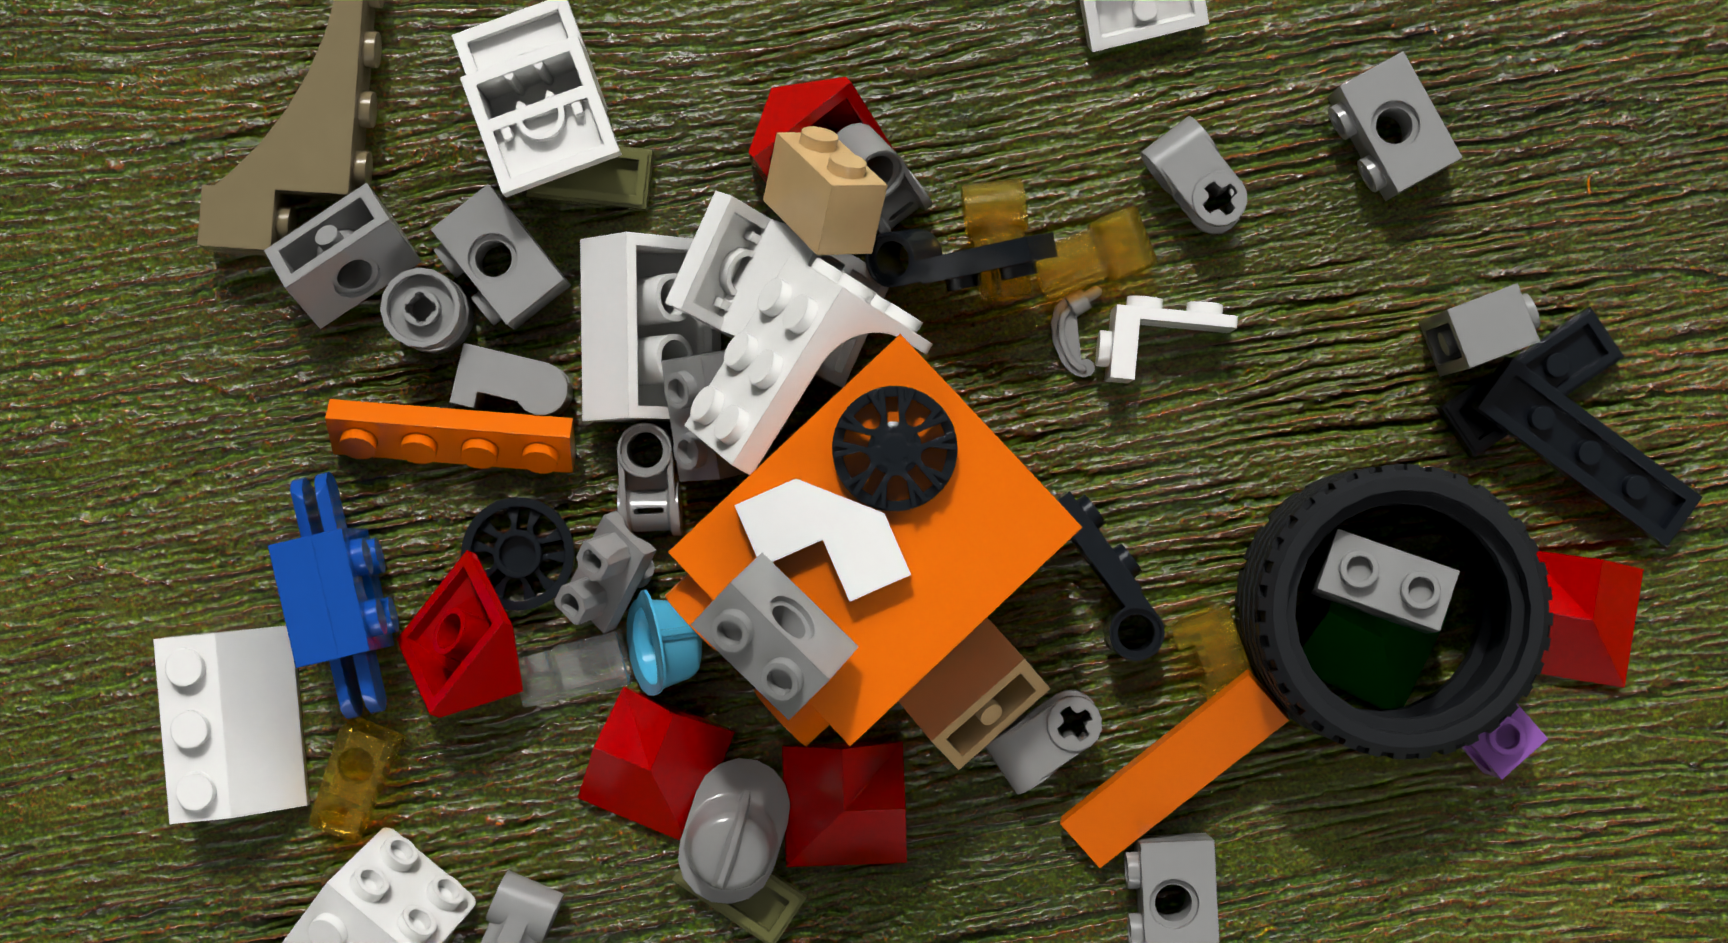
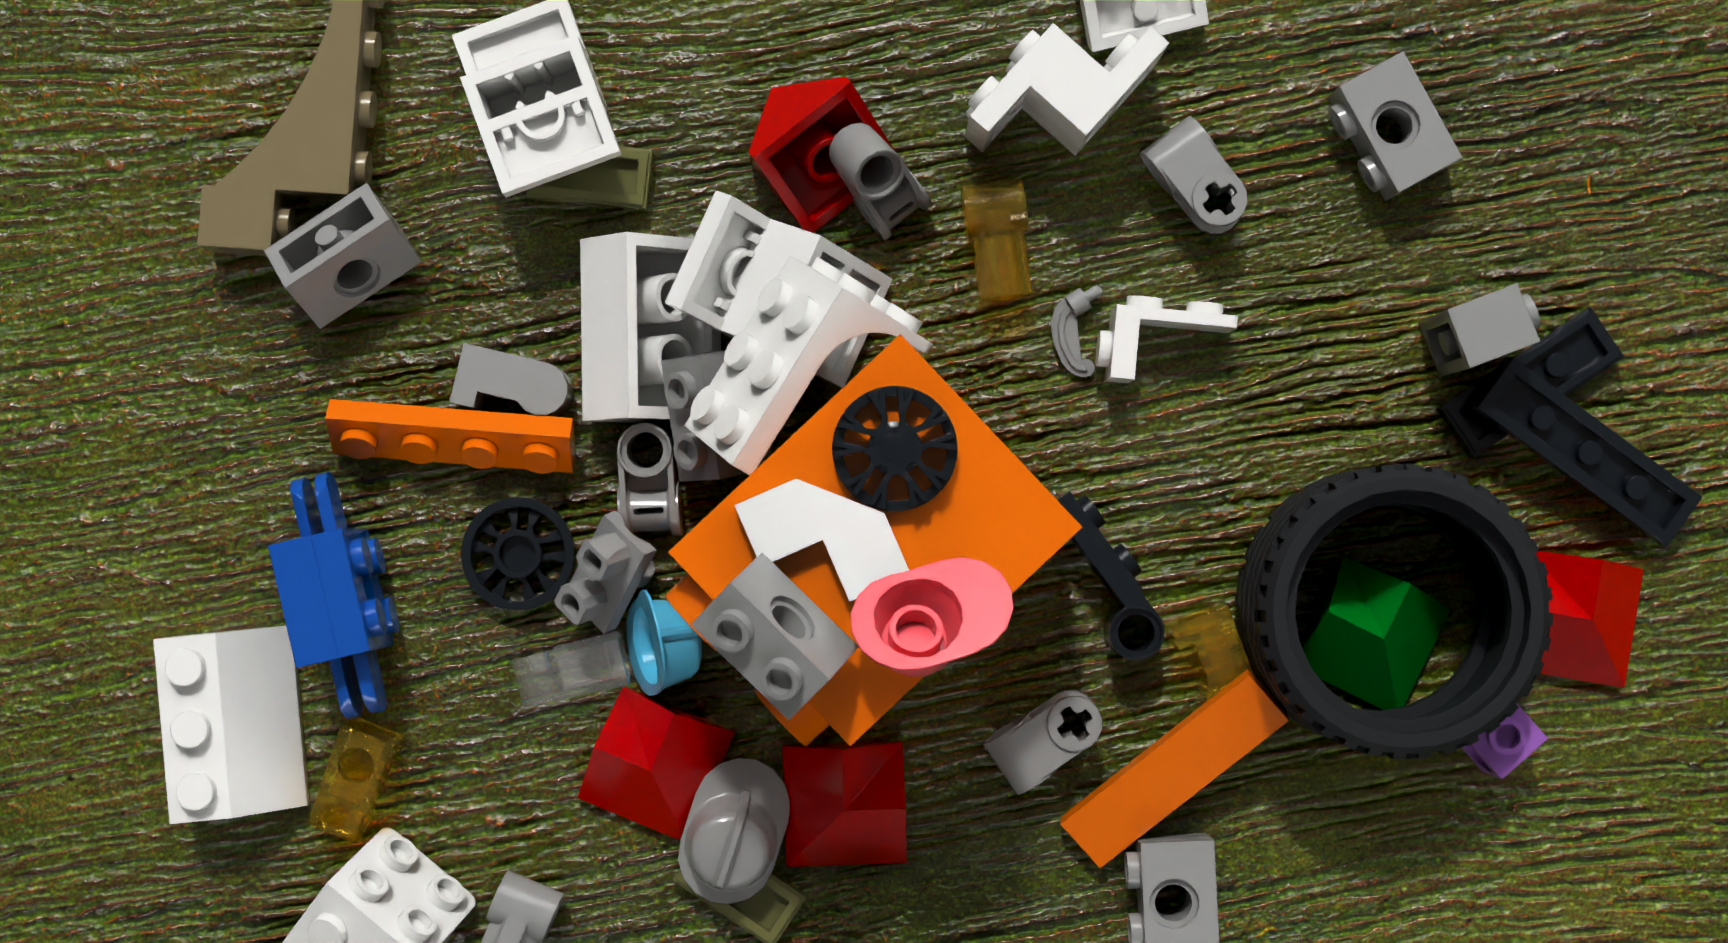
light grey wheel [380,268,475,354] -> none
red slope [396,550,523,718] -> none
light grey brick [431,184,571,330] -> none
tan brick [763,126,888,255] -> none
black plate [866,228,1058,292] -> none
tan brick [898,618,1050,770] -> none
clear yellow piece [1035,206,1159,301] -> none
light grey brick [1308,529,1460,634] -> none
none -> coral piece [850,557,1014,677]
none -> white bracket [965,23,1169,156]

